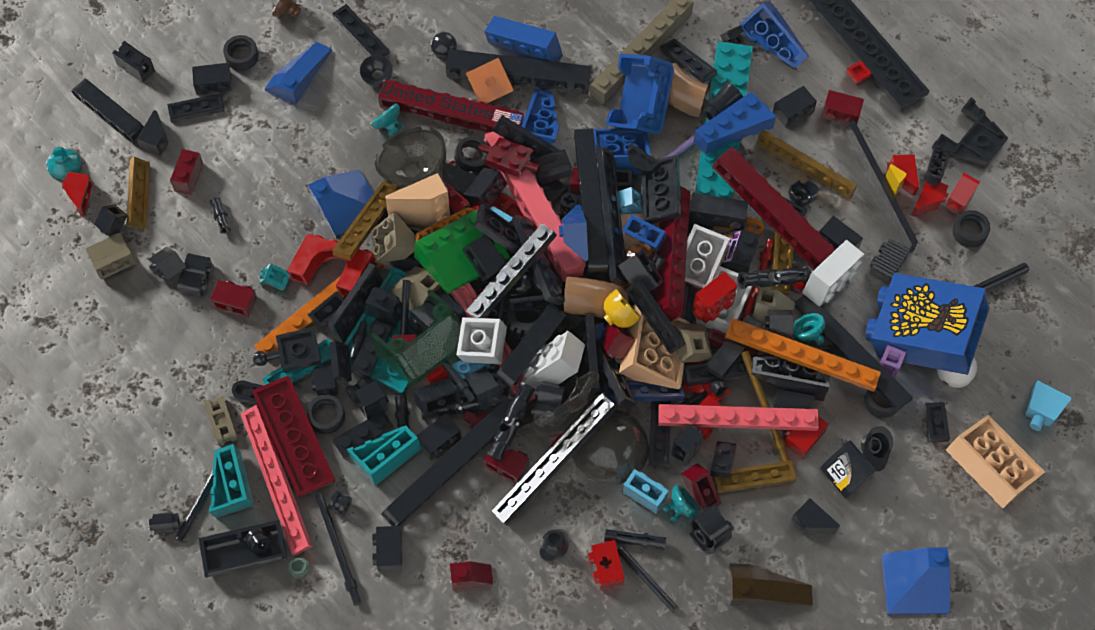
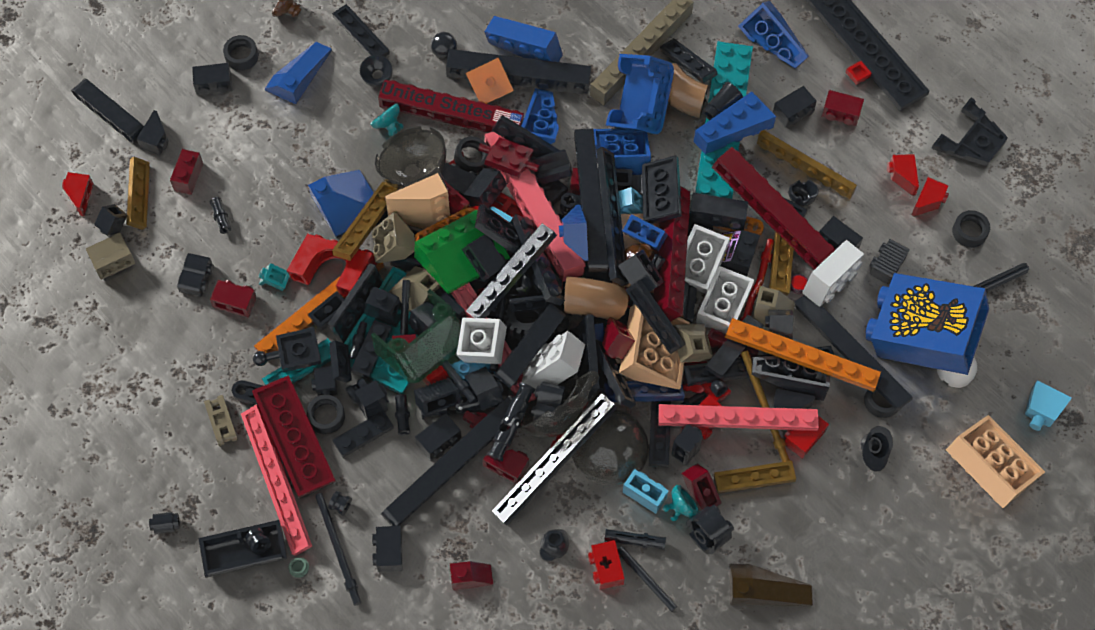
teal hair [46,147,82,180] -> none
black brick [112,41,155,83] -> none
black brick [148,247,186,280] -> none
black tile [167,93,225,123] -> none
black bar [174,470,213,542] -> none
teal wedge [209,444,254,519] -> none
teal wedge [347,425,422,486] -> none
yellow cylinder [603,289,641,328] -> none
black plate [628,143,662,172] -> none
lavender bar [662,135,695,159] -> none
red brick [692,271,738,324] -> none
black plate [710,441,737,479] -> none
black tile [720,25,744,44] -> none
black piece [737,267,812,289] -> none
black slope [791,498,840,534] -> none
teal hair [793,313,826,346] -> none
black slope [820,440,877,499] -> none
black tile [845,121,918,253] -> none
medium lavender slope [880,344,906,378] -> none
blue slope [882,547,950,615] -> none
yellow slope [885,164,907,197] -> none
black beam [924,149,949,185] -> none
black plate [924,402,950,442] -> none
red slope [945,173,980,215] -> none

